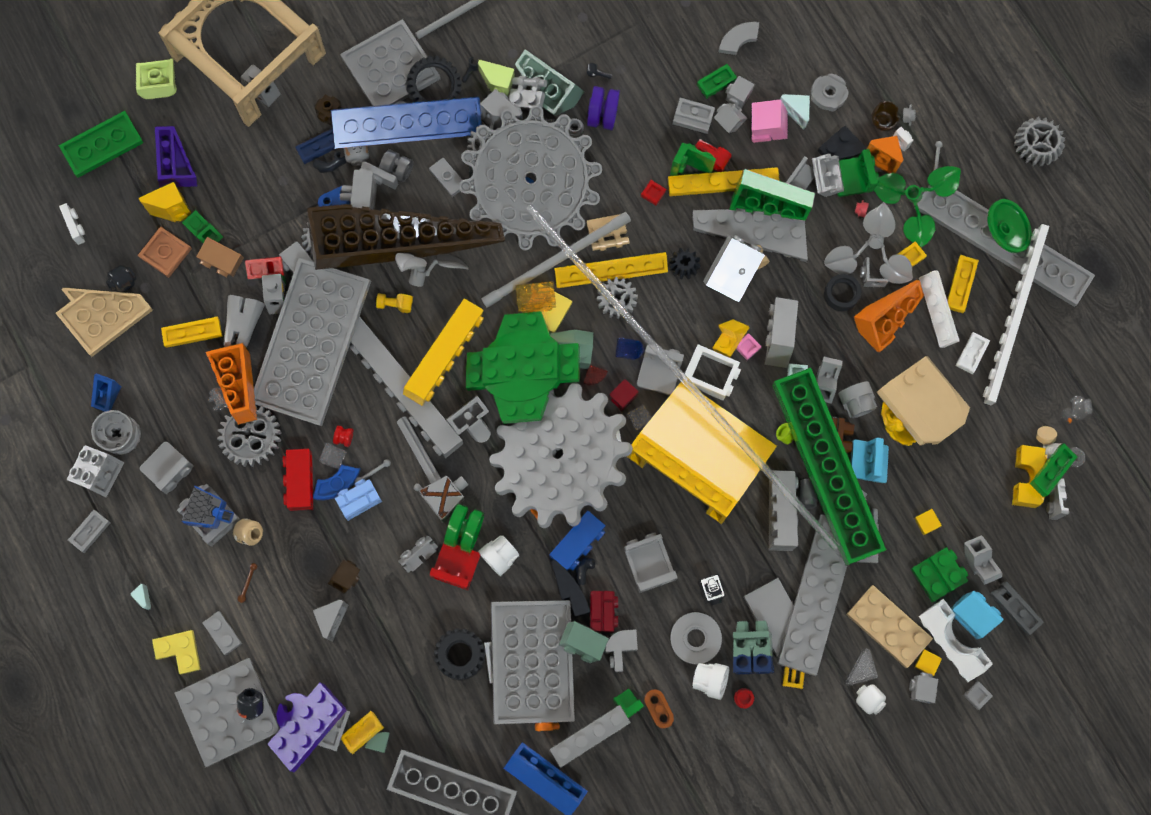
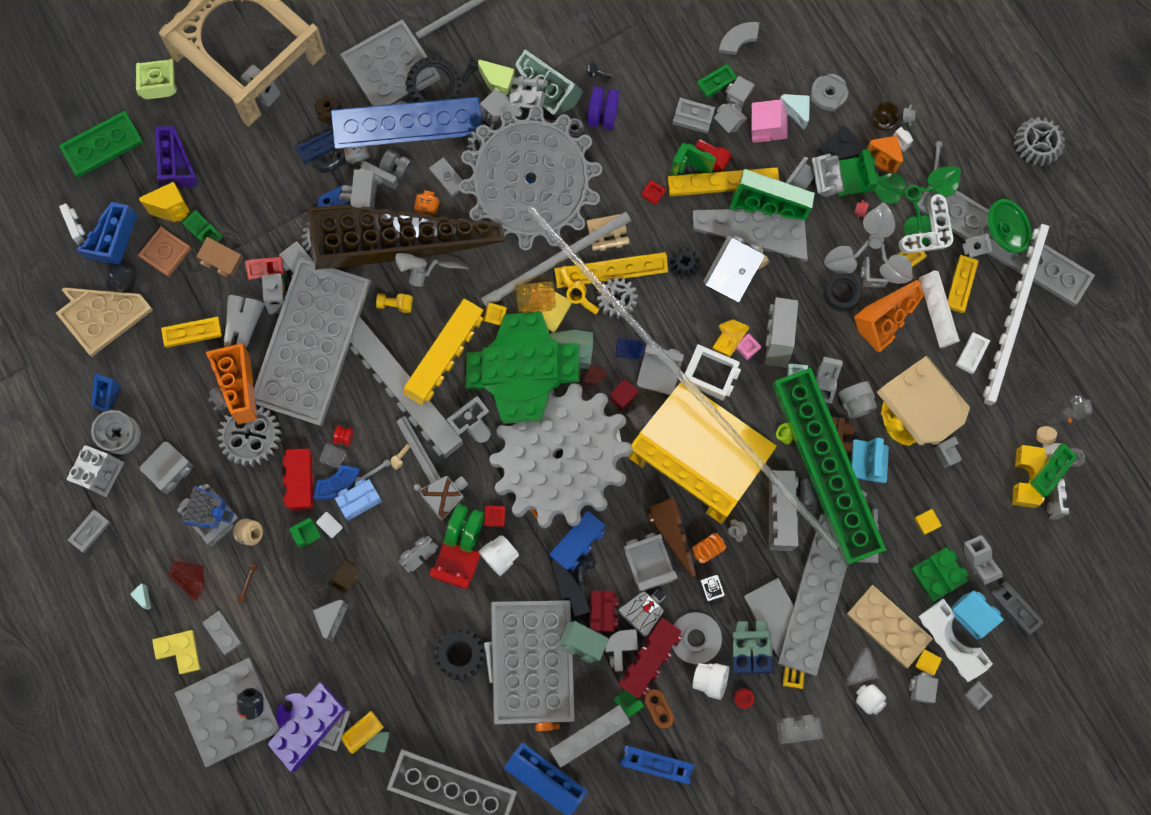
none -> blue wedge [76,202,138,265]
none -> clear red slope [168,561,205,601]
none -> green panel [289,518,321,549]
none -> white sticker [316,512,343,538]
none -> tan hand [391,444,410,470]
none -> orange head [414,191,440,217]
none -> yellow plate [483,303,507,326]
none -> red plate [485,506,505,527]
none -> yellow piece [559,266,600,314]
none -> light grey torso [618,589,666,638]
none -> dark red wedge [618,618,683,699]
none -> blue plate [620,745,695,785]
none -> reddish brown wedge [647,497,696,579]
none -> orange gear [691,533,726,563]
none -> light grey plate [728,519,747,542]
none -> clear brick [777,715,823,744]
none -> white beam [899,194,953,254]
none -> light grey panel [934,437,961,469]
none -> light grey brick [962,233,993,257]

